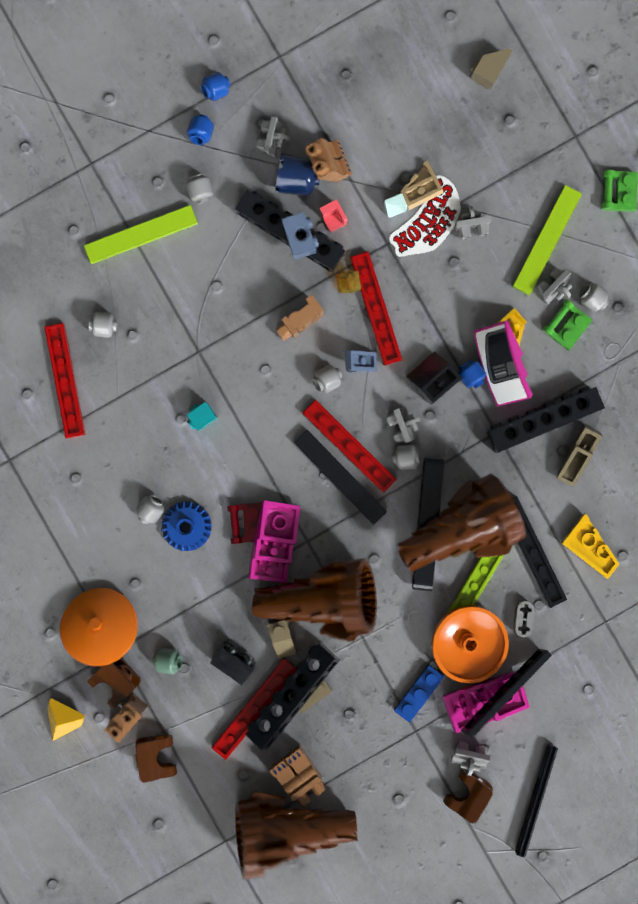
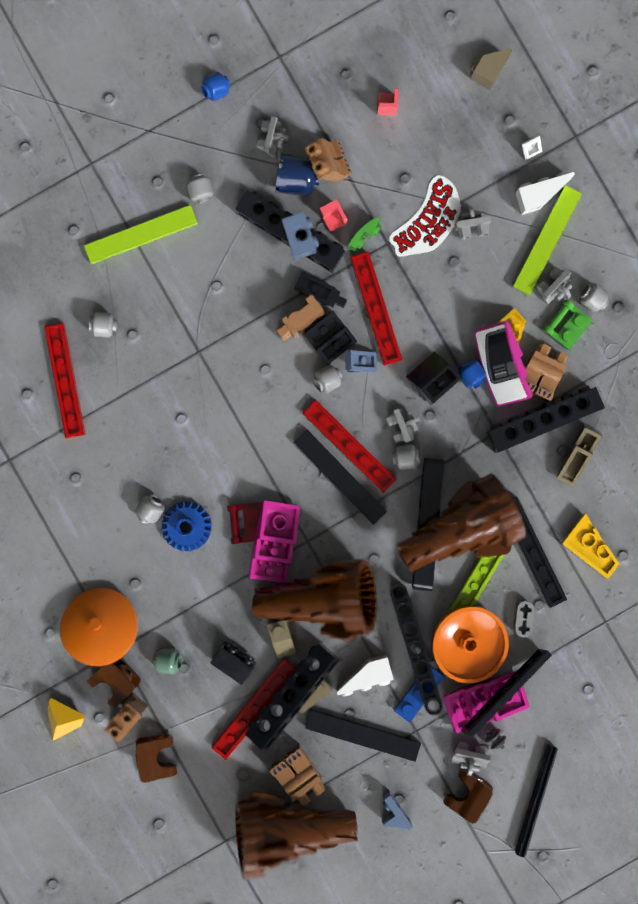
blue head [187,114,214,145] -> none
teal brick [187,402,218,431] -> none
clear yellow slope [335,271,361,293] -> none
light aqua slope [383,193,407,218] -> none
tan wing [400,160,444,210] -> none
bright green plate [602,170,638,212] -> none
none -> black hinge [294,272,347,308]
none -> black slope [303,310,357,365]
none -> black tile [305,709,421,762]
none -> white slope [337,654,394,696]
none -> bright green slope [348,217,381,252]
none -> coral panel [377,88,398,115]
none -> sand blue slope [382,790,413,830]
none -> black beam [390,583,442,715]
none -> dark grey wheel [485,729,506,749]
none -> white slope [515,171,575,215]
none -> white slope [521,135,542,160]
none -> medium nougat hips [525,343,568,402]

